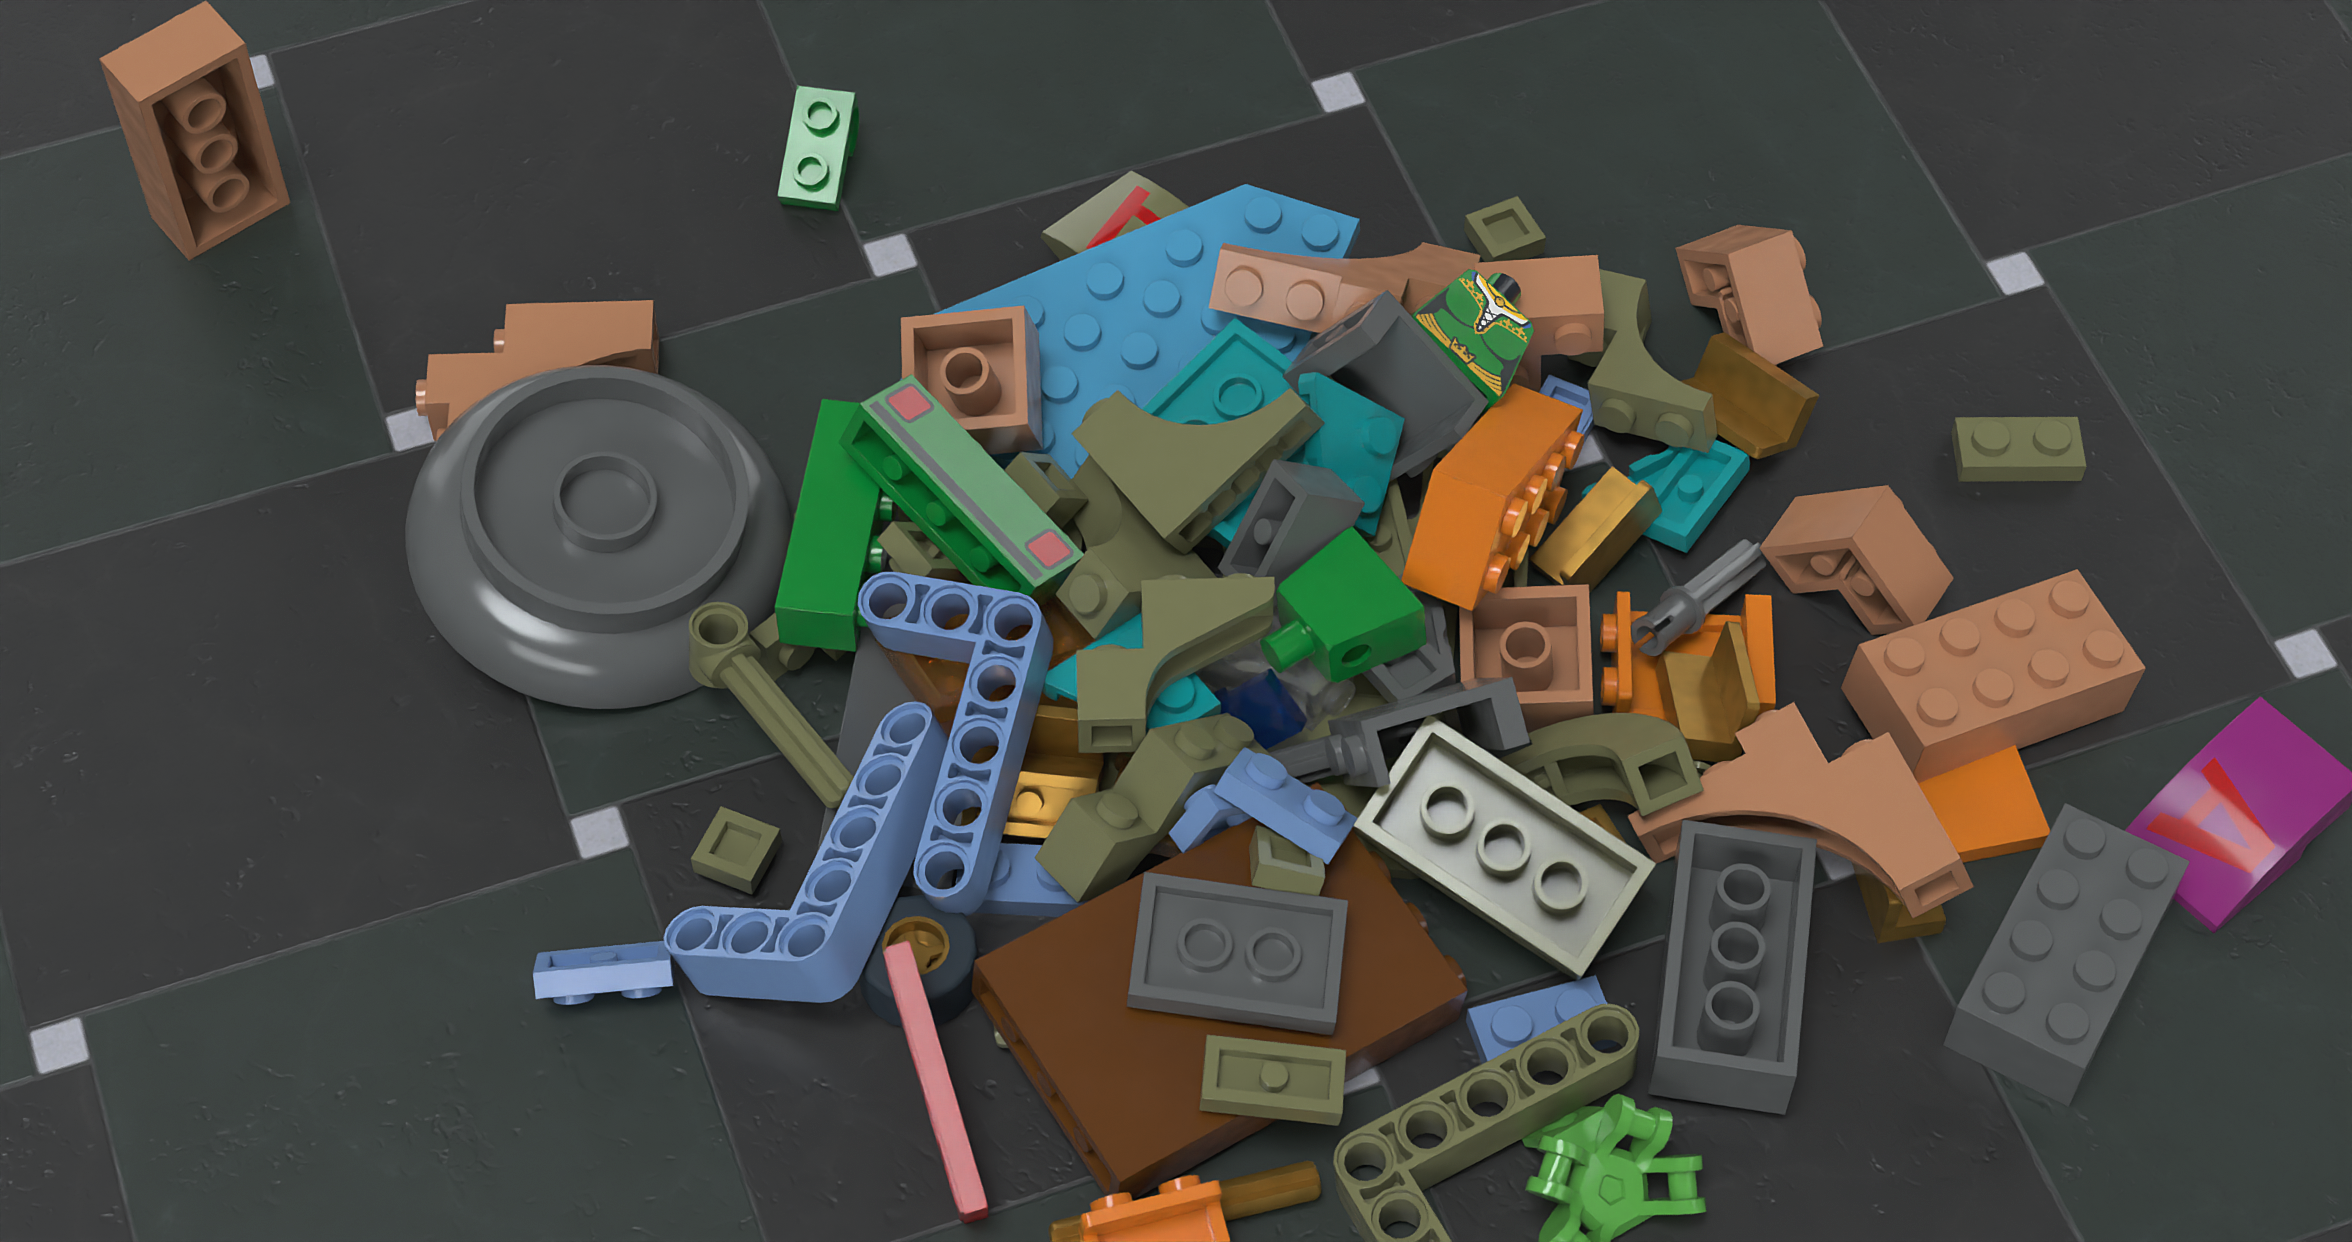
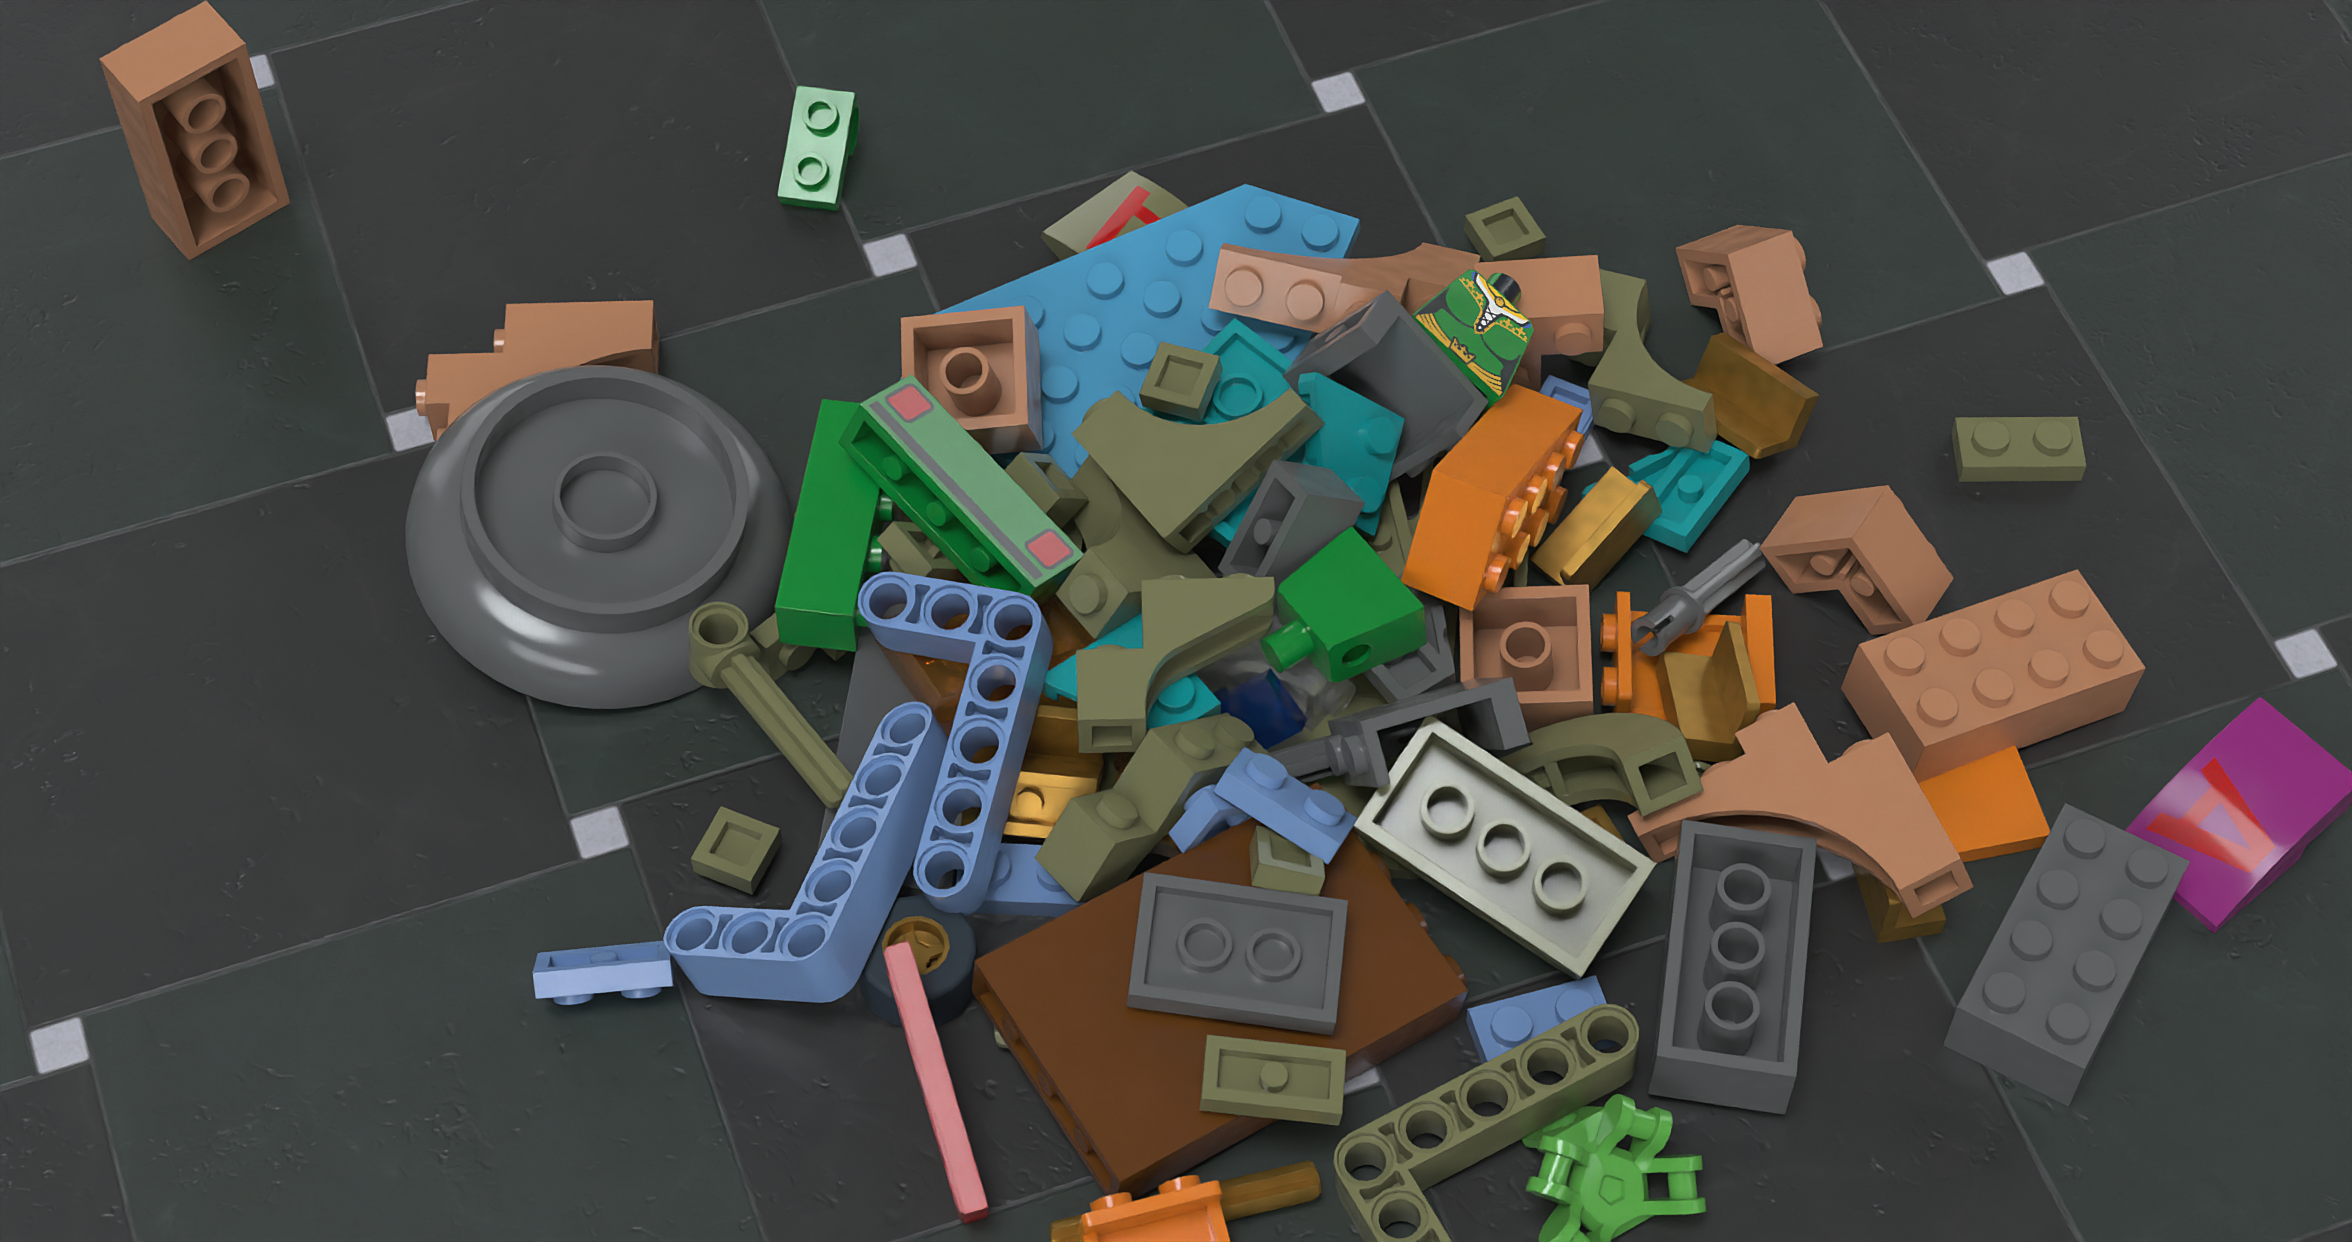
none -> olive plate [1139,341,1223,422]

